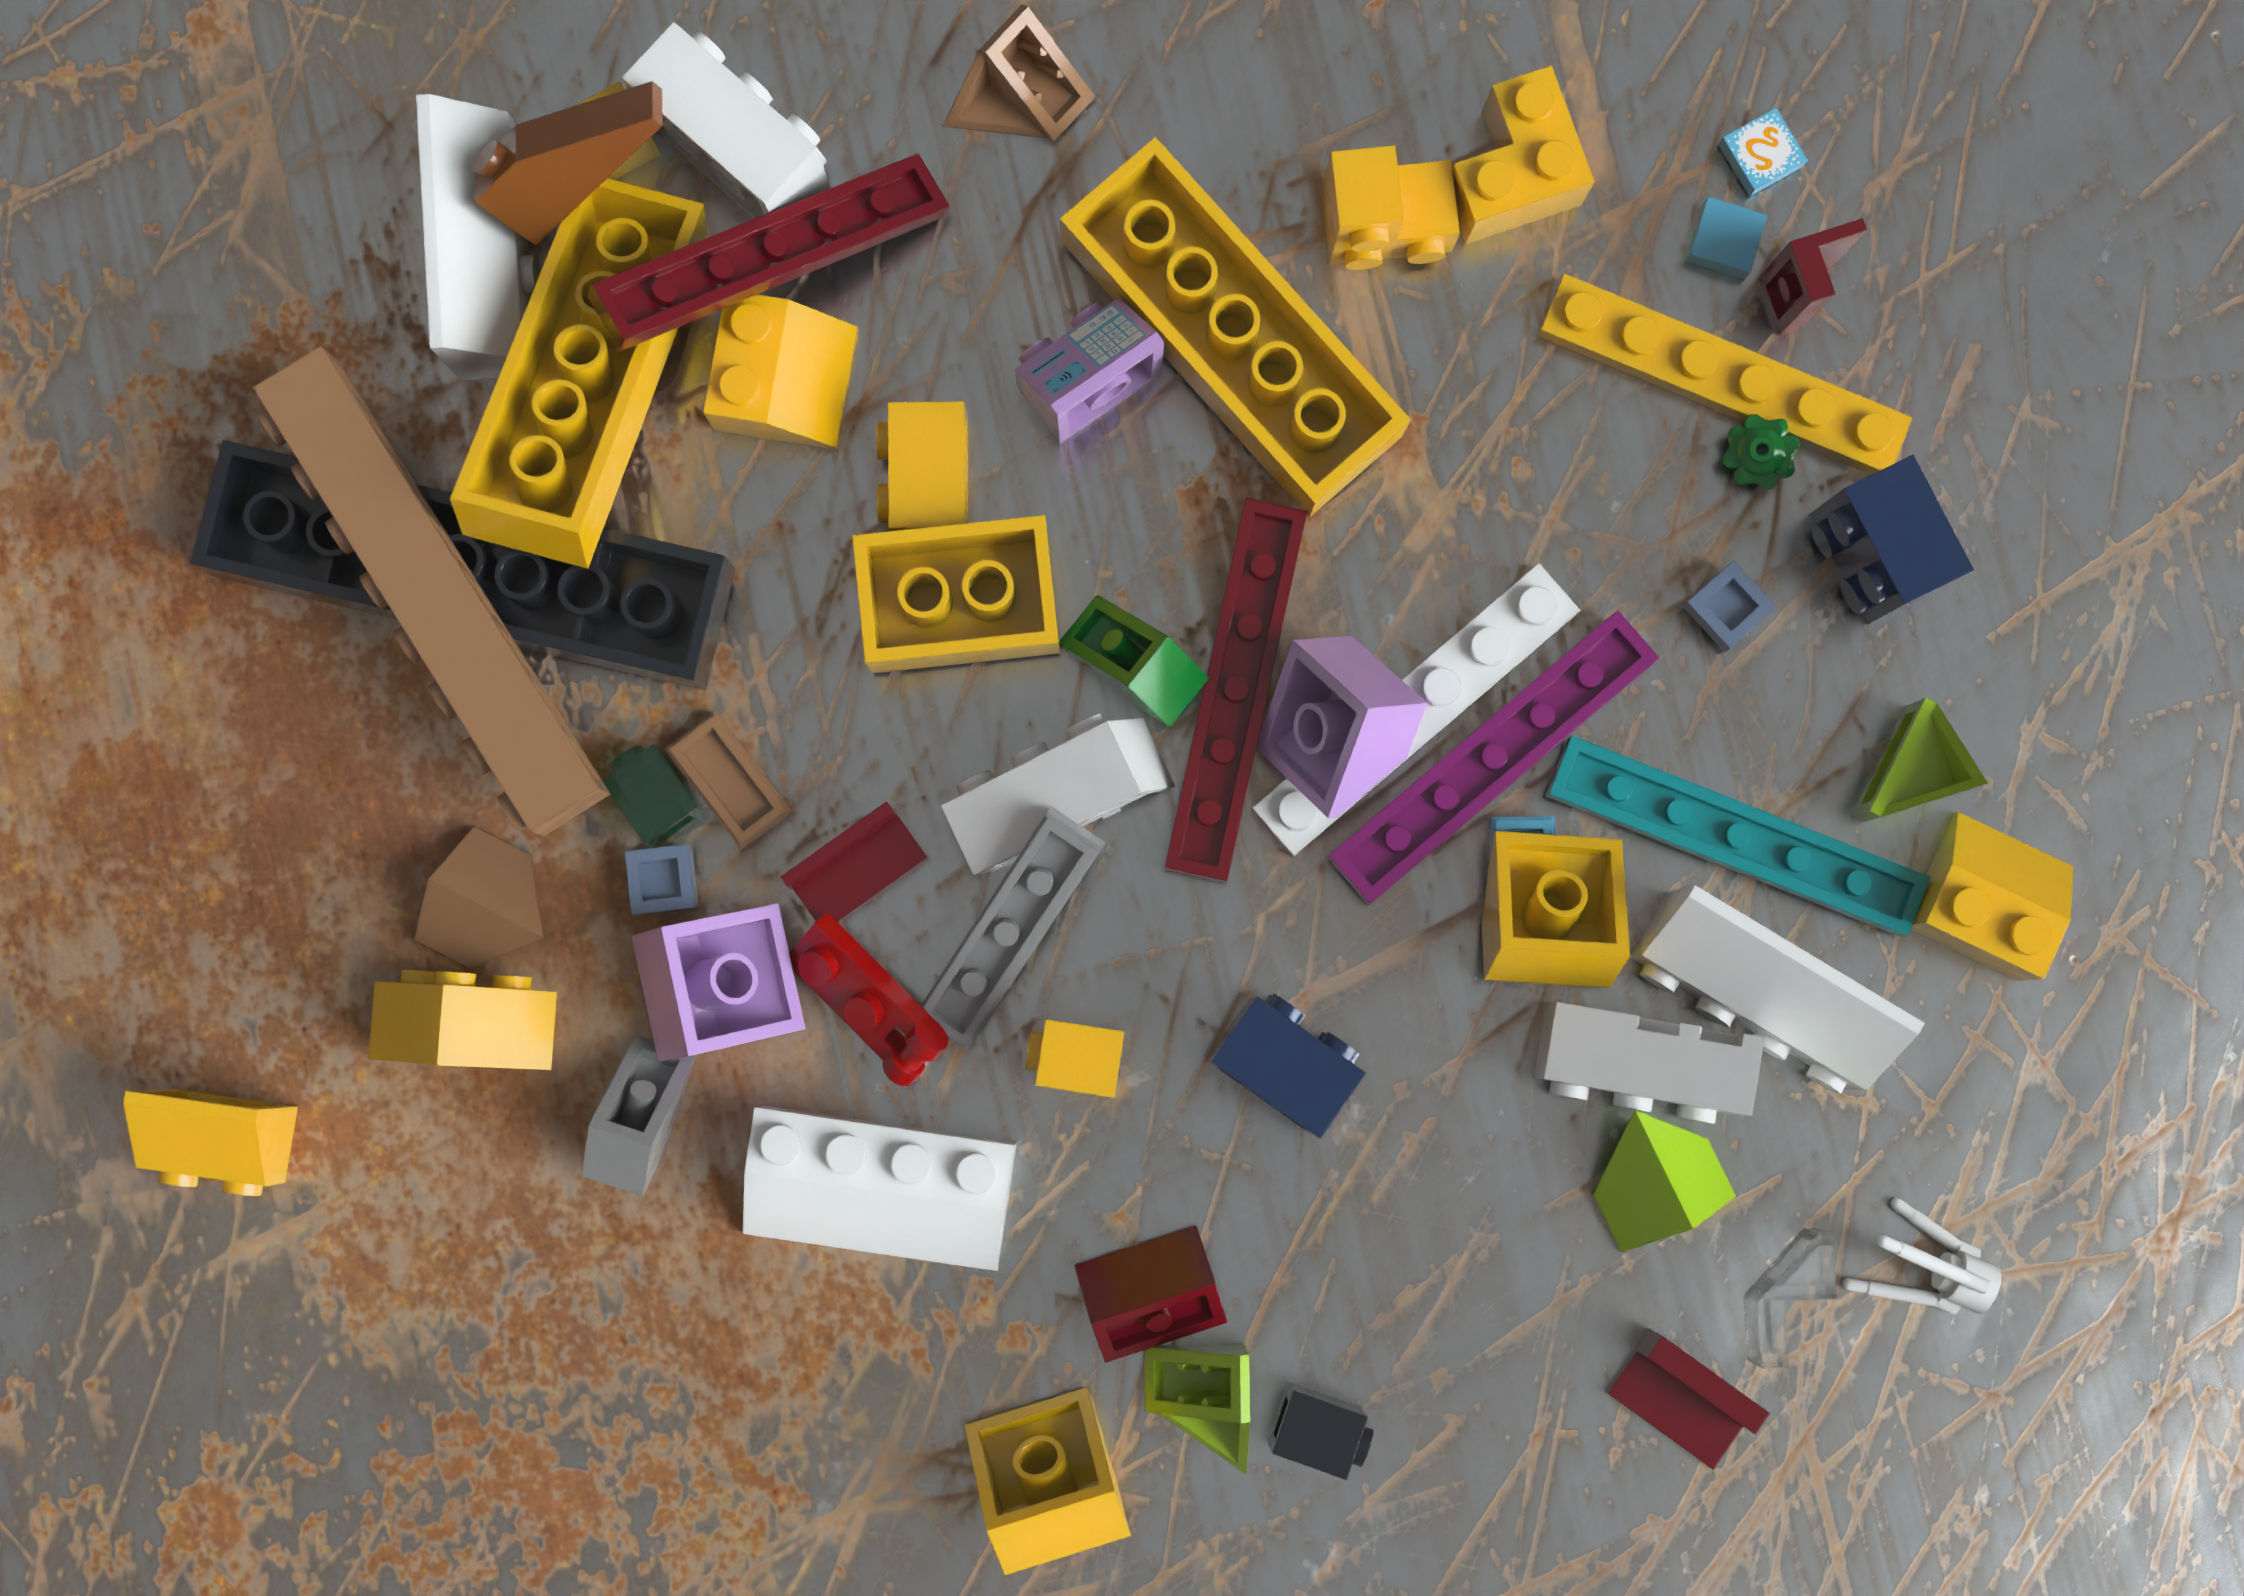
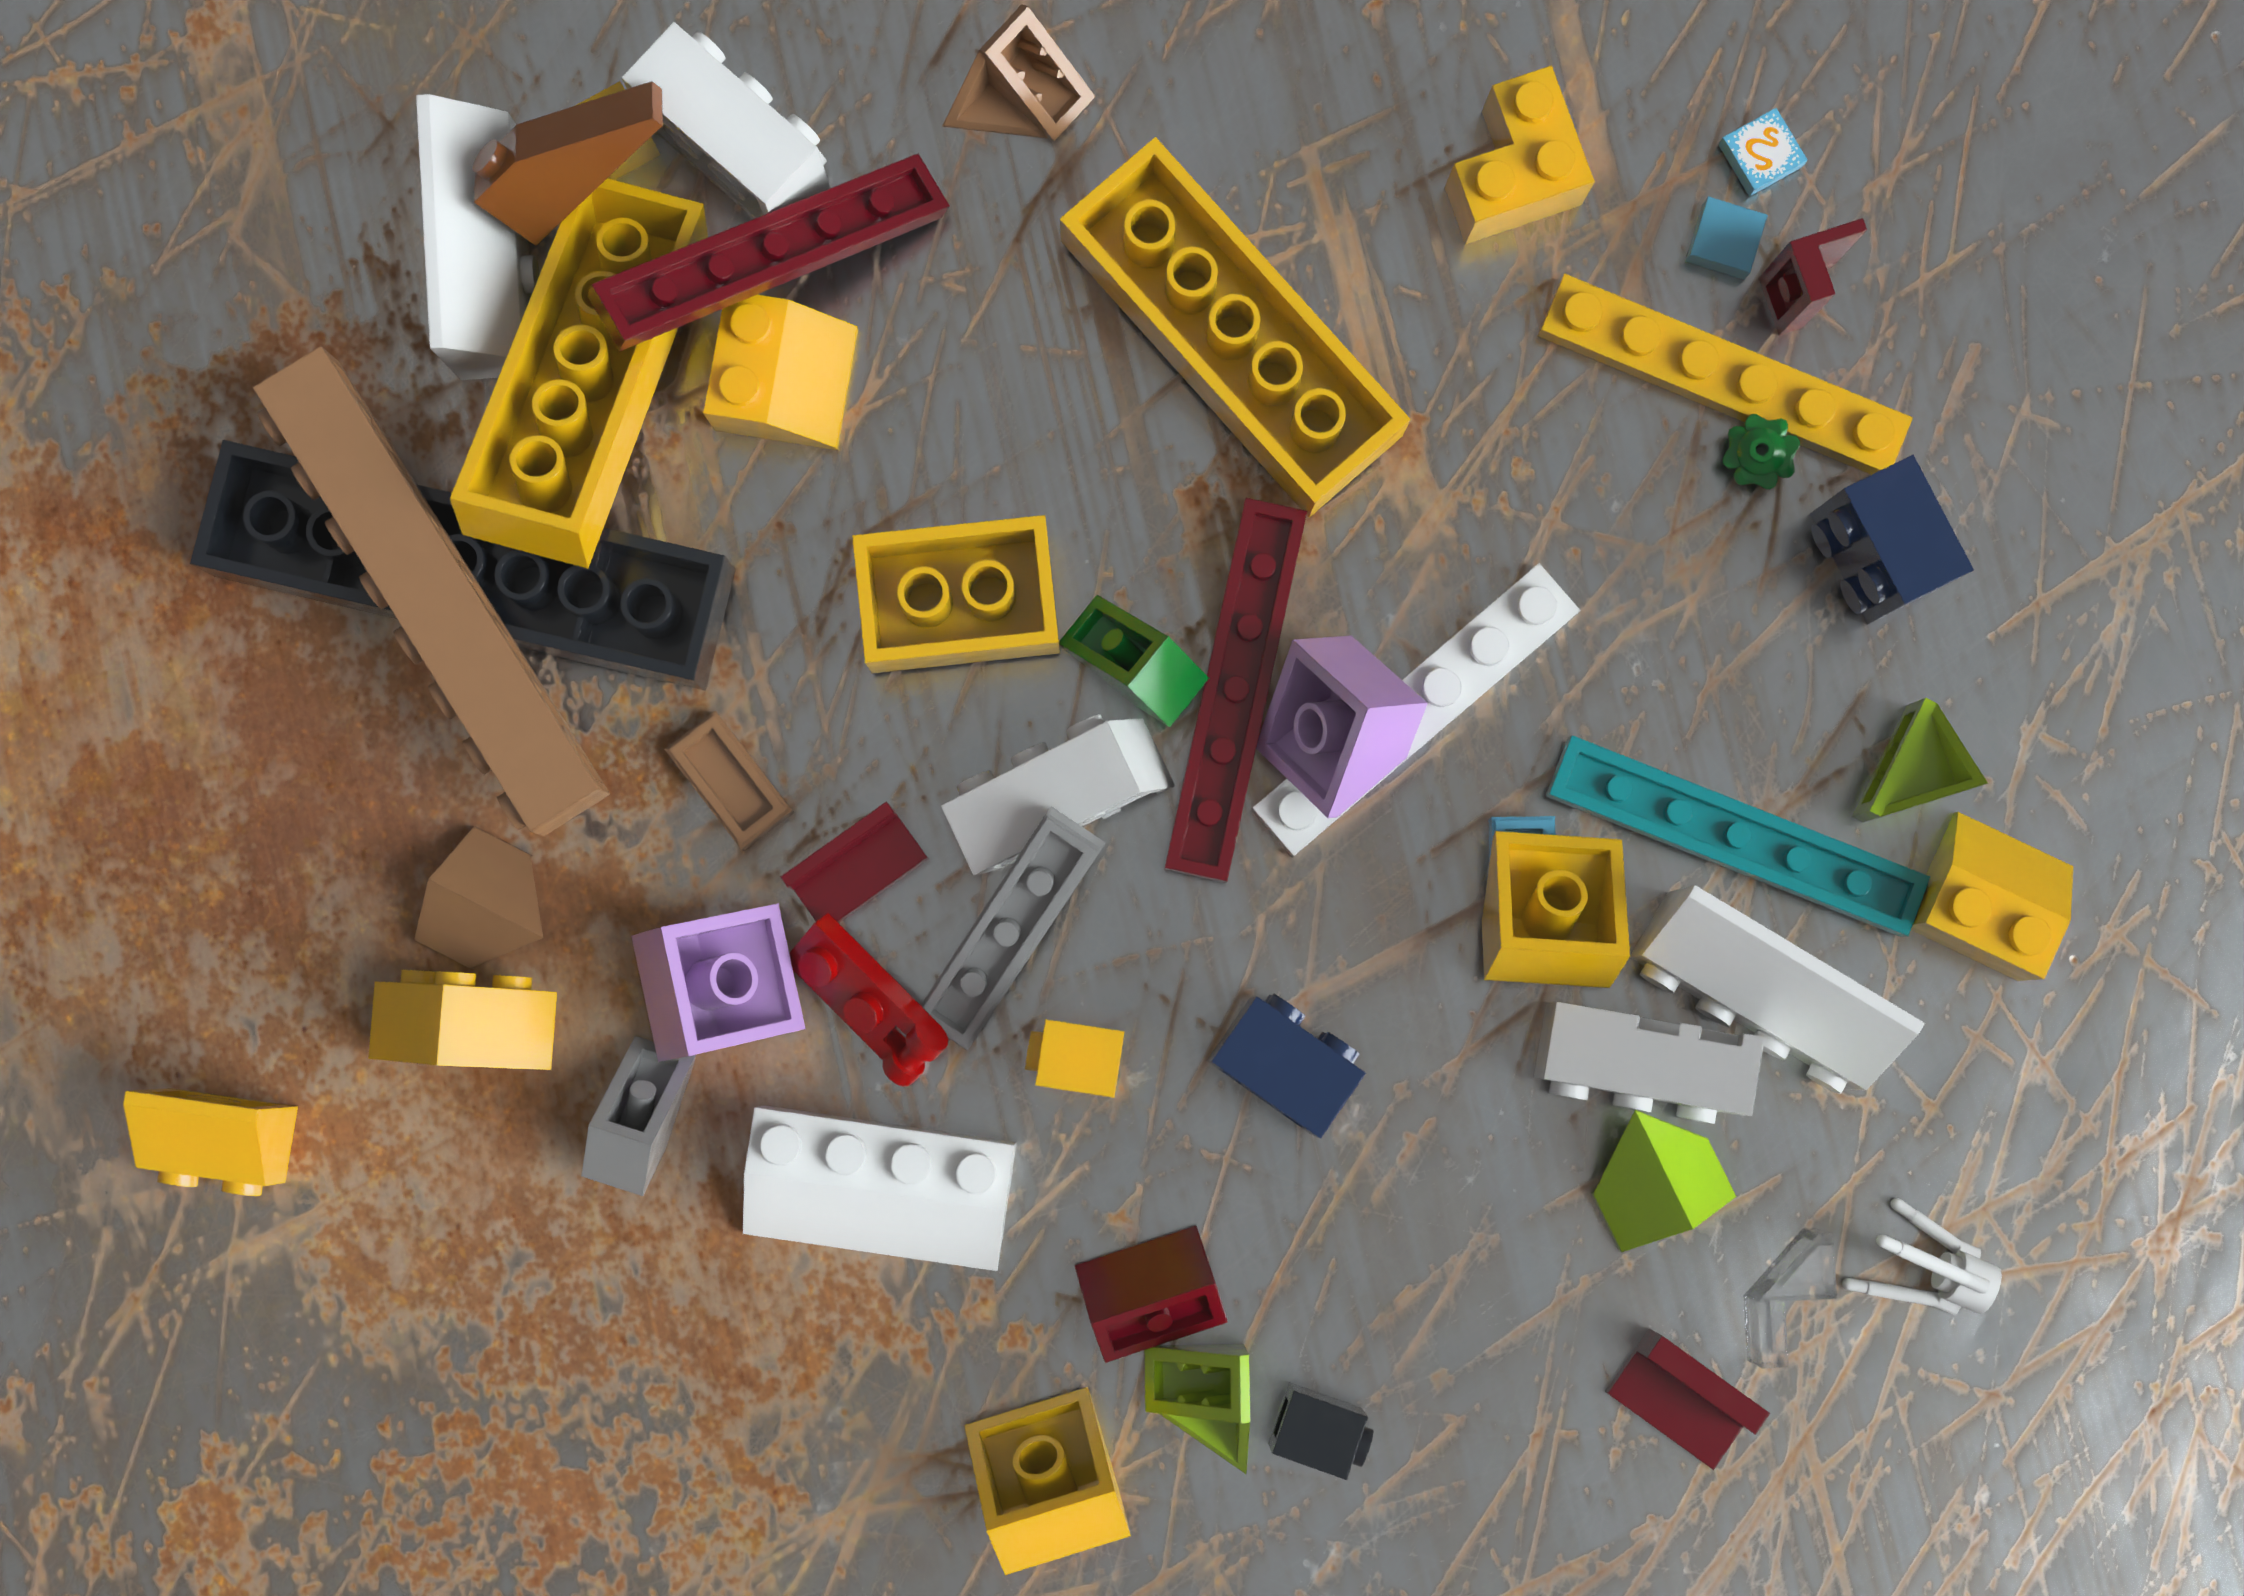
clear green brick [602,744,707,848] -> none
sand blue plate [624,844,699,916] -> none
yellow brick [876,401,968,531] -> none
lavender slope [1015,298,1164,444] -> none
yellow brick [1321,145,1460,270] -> none
magenta plate [1327,610,1659,905] -> none
sand blue plate [1682,560,1777,652] -> none

